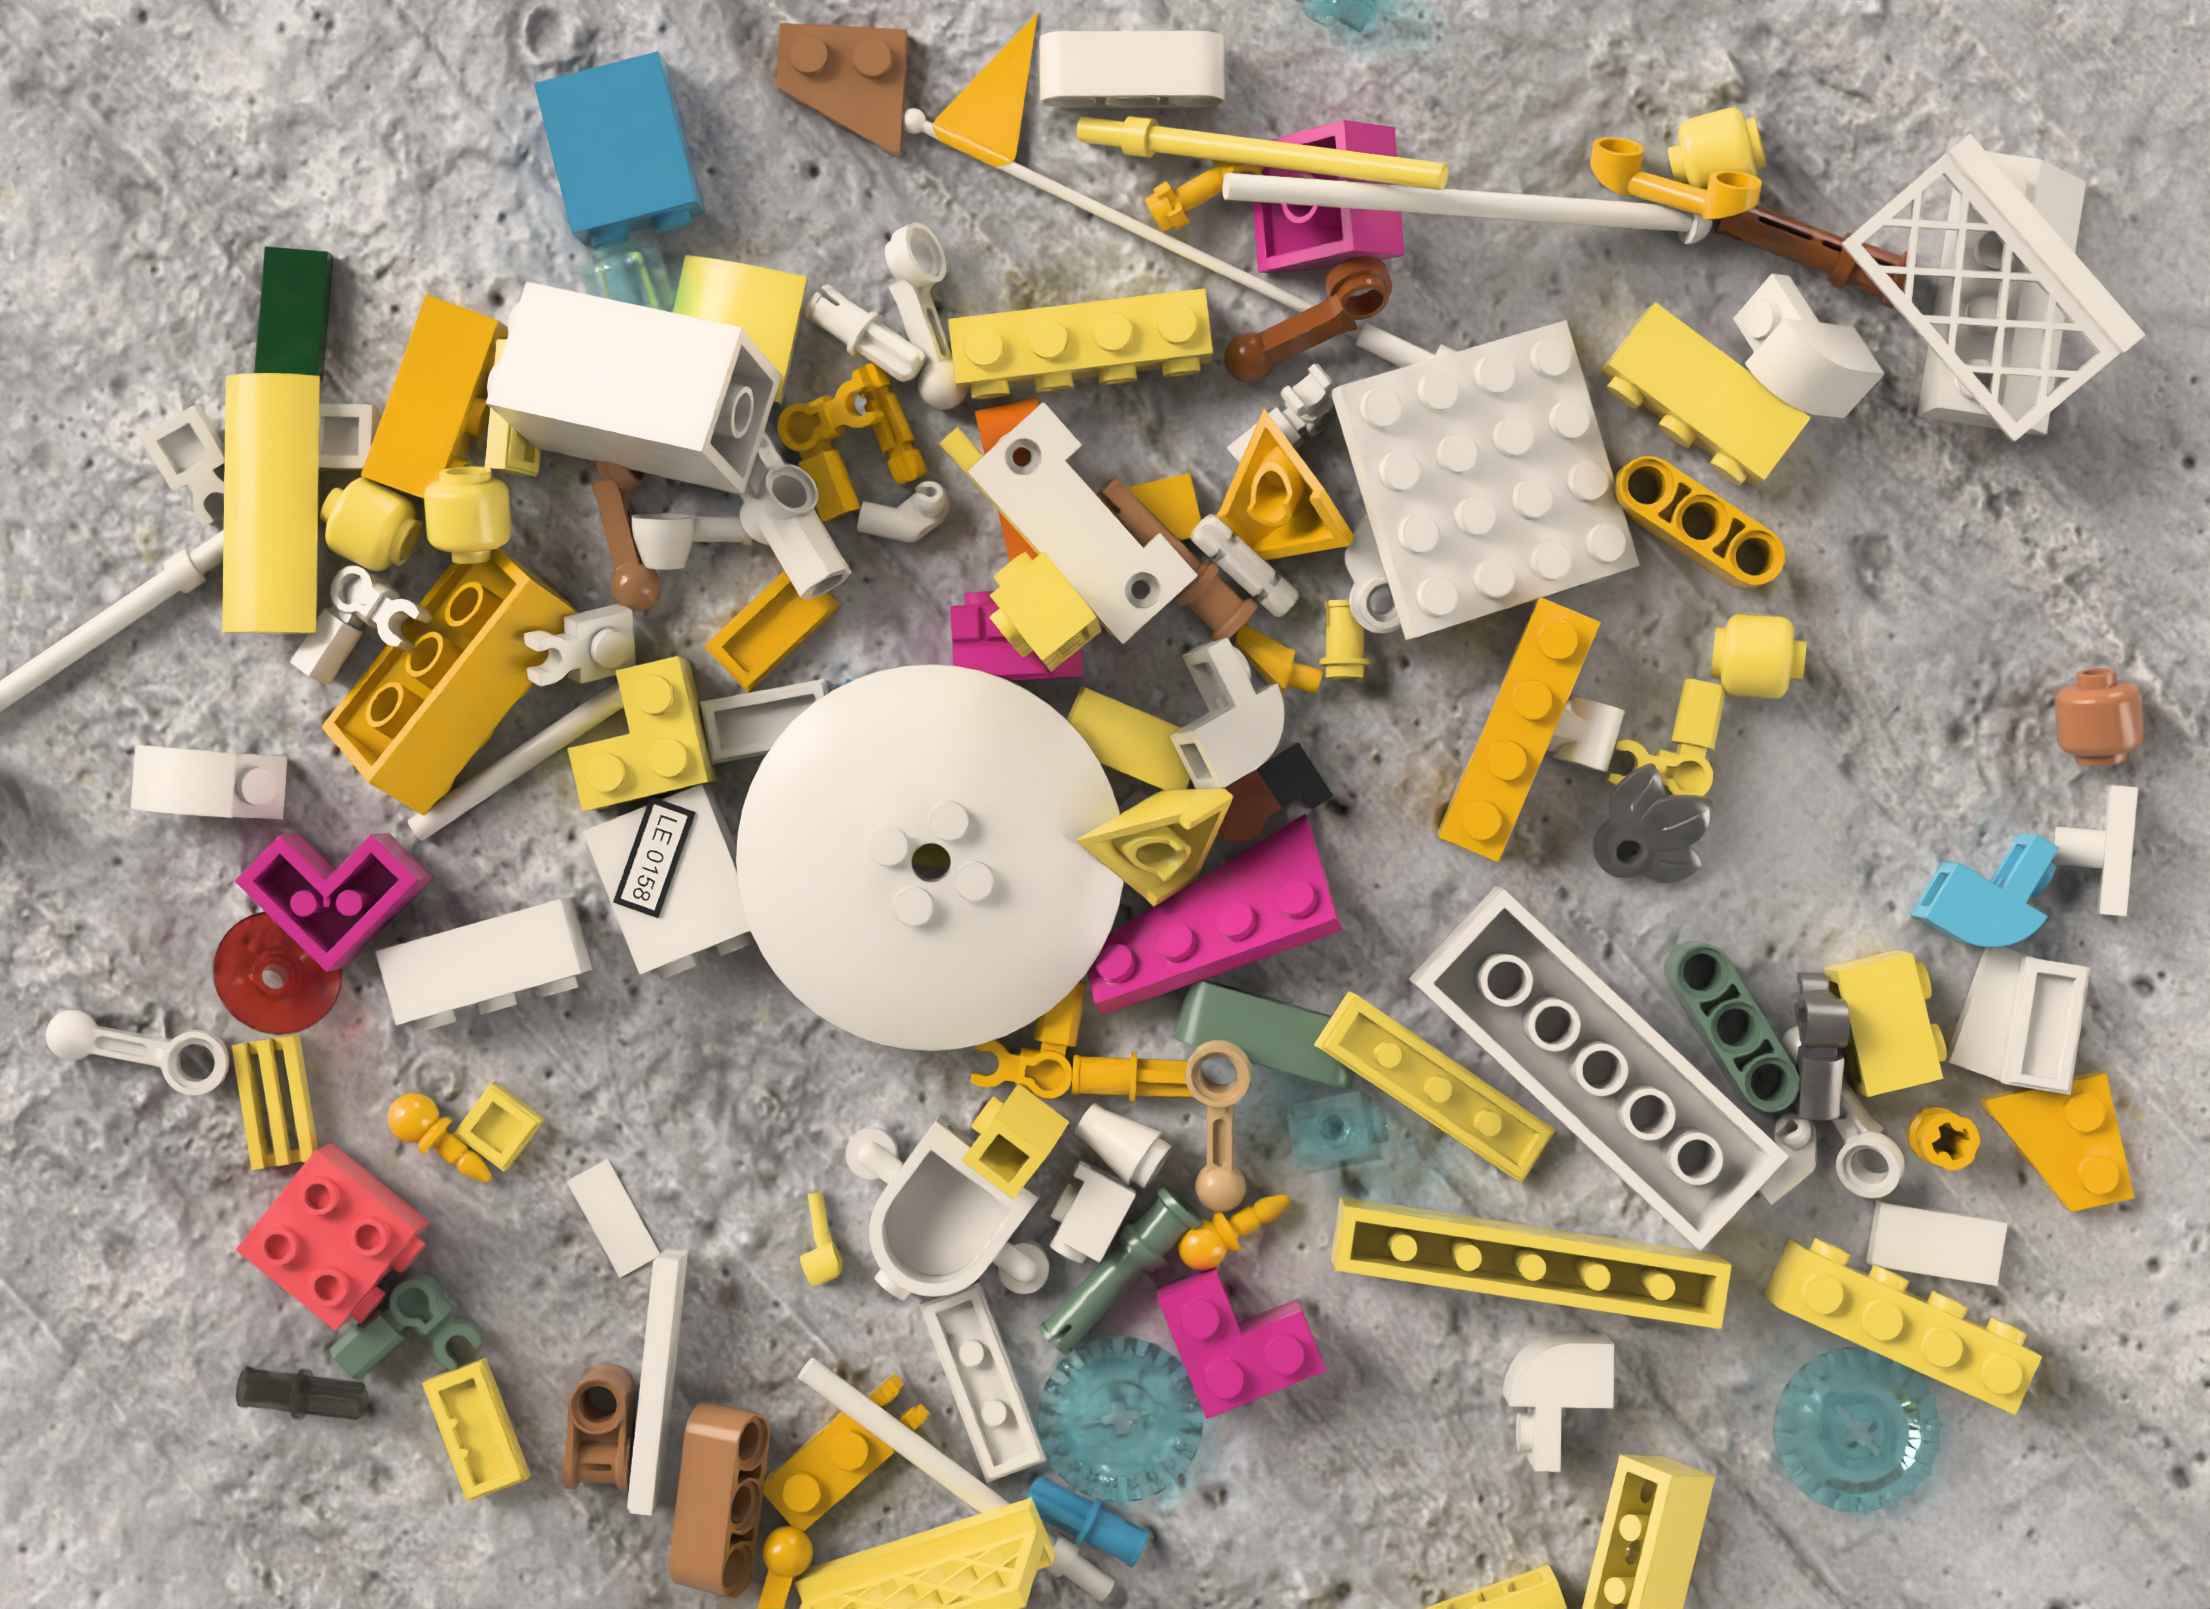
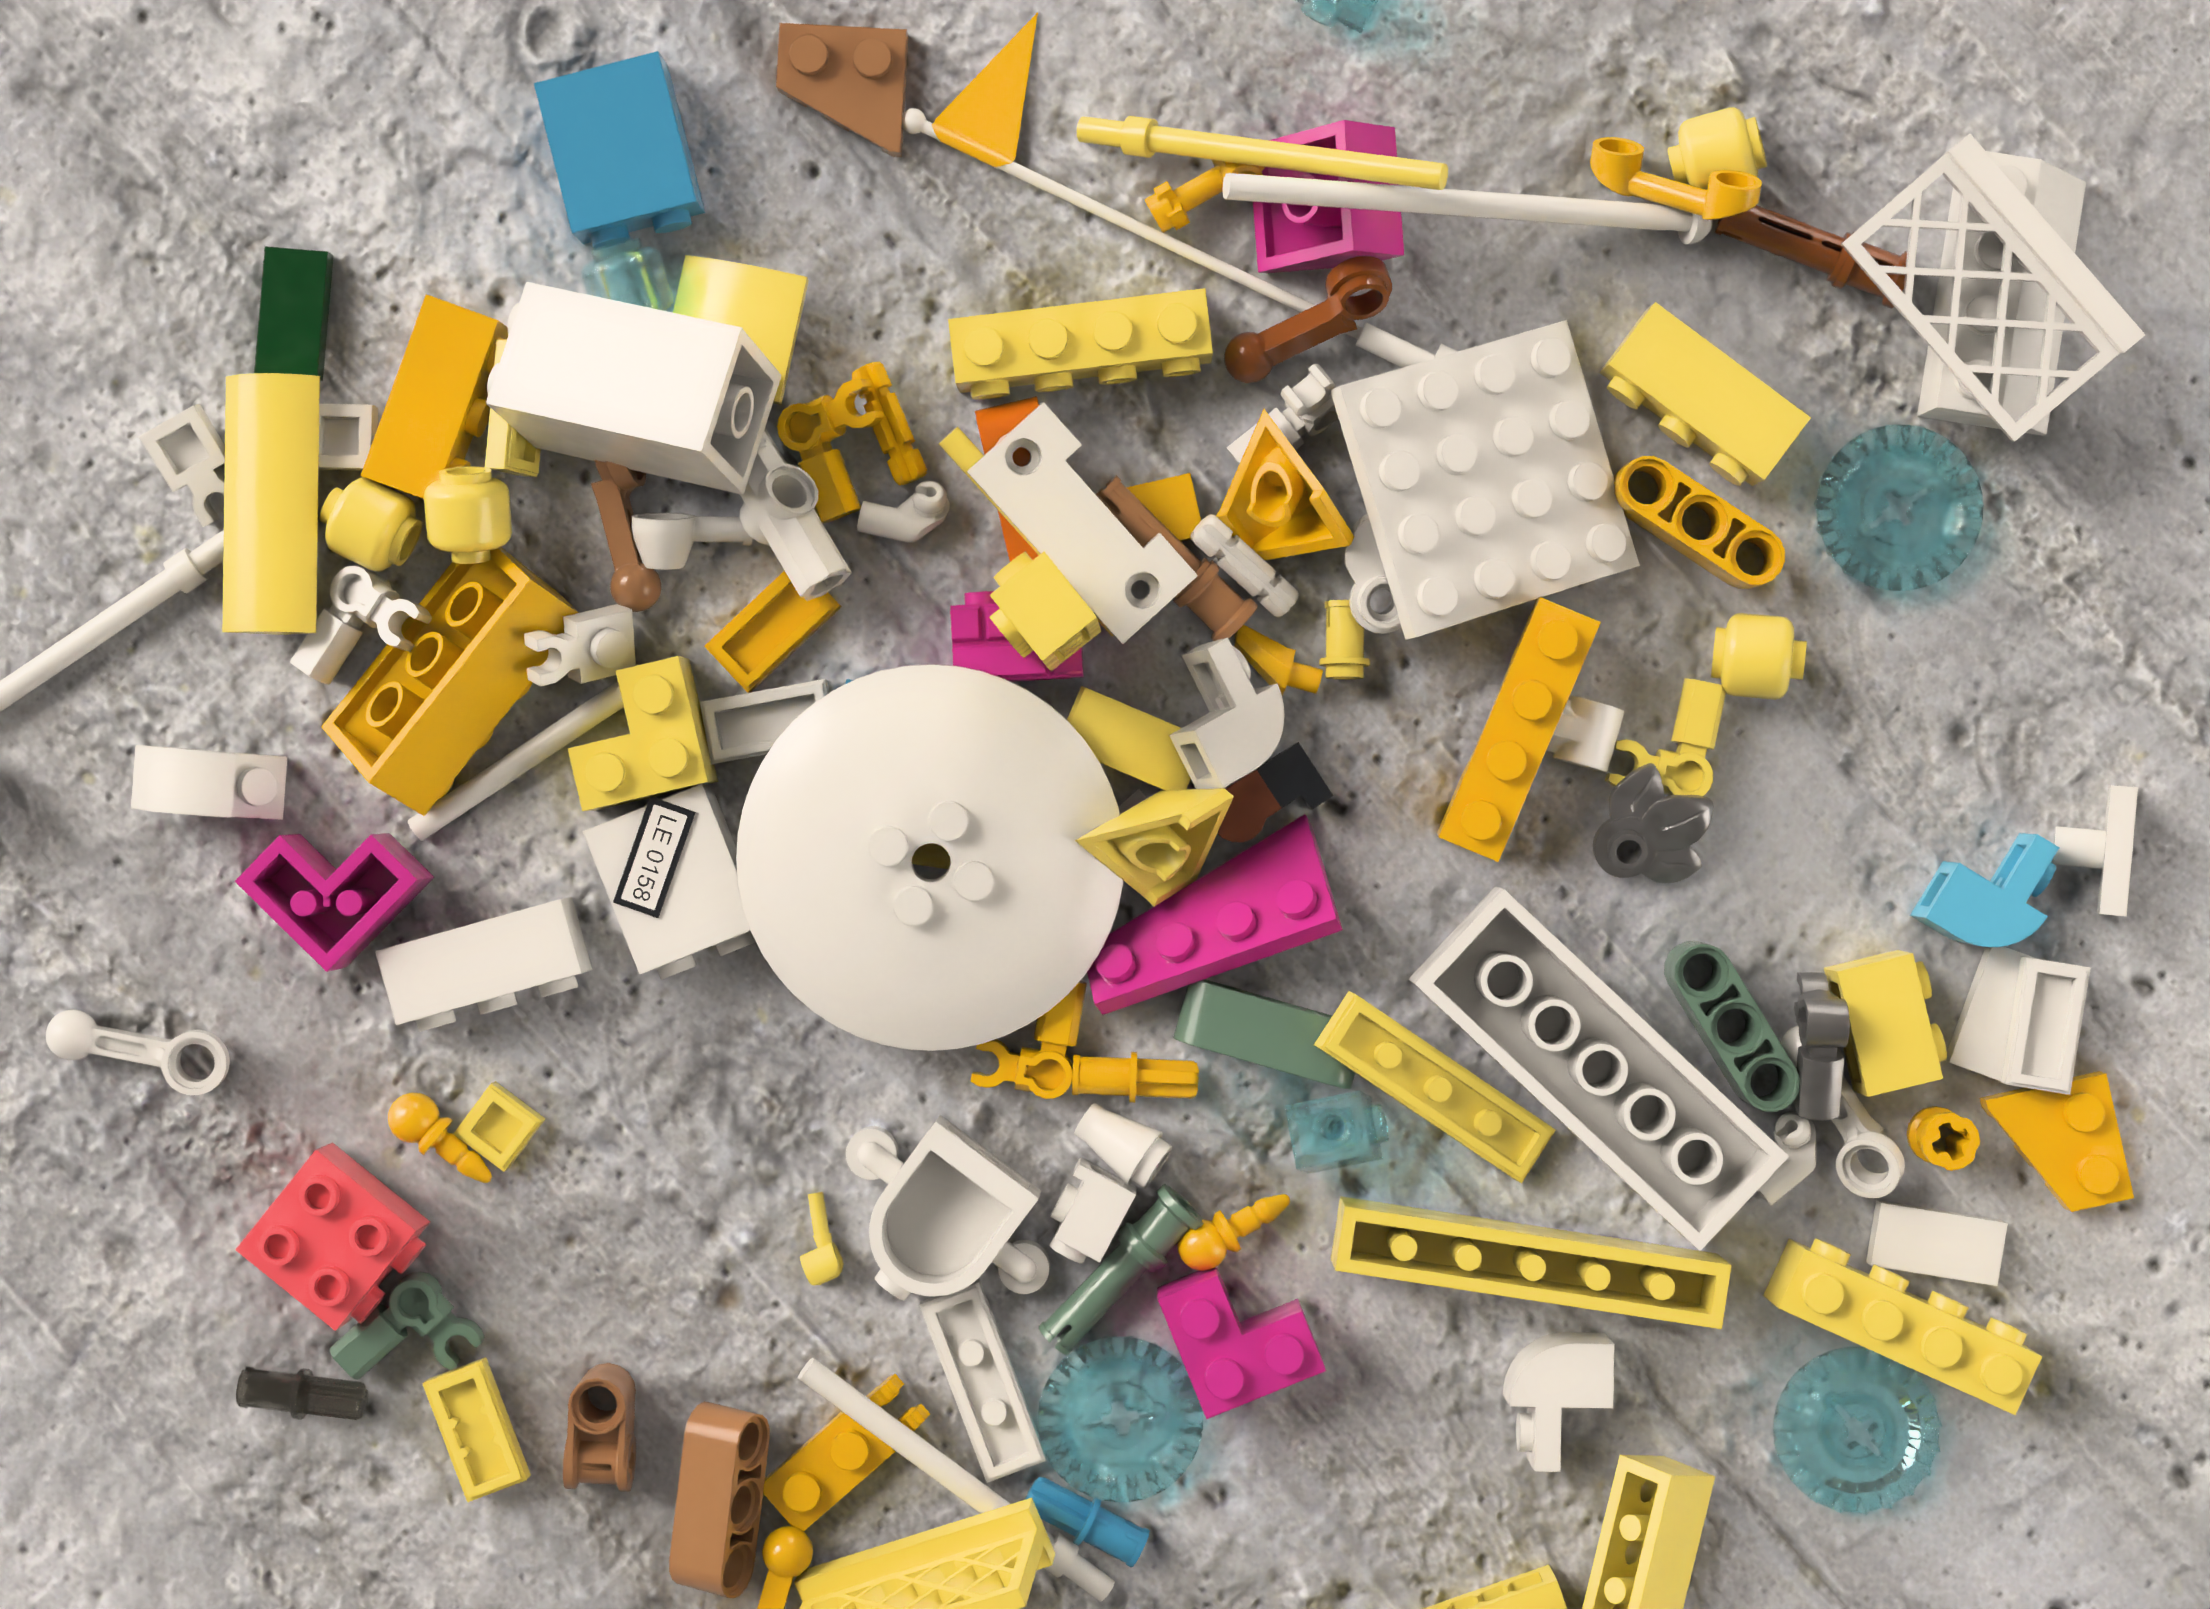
clear red dish [212,912,342,1035] -> none
light yellow tile [231,1034,318,1170] -> none
white sticker [566,1159,660,1278] -> none
white tile [627,1248,688,1516] -> none
white axle [805,284,925,382] -> none
white piece [885,222,968,410] -> none
light yellow brick [961,1083,1069,1199] -> none
white beam [1040,31,1225,108] -> none
tan piece [1185,1040,1252,1212] -> none
white brick [1733,273,1885,418] -> none
nougat head [2054,668,2144,766] -> none
none -> clear light blue gear [1814,424,1984,592]

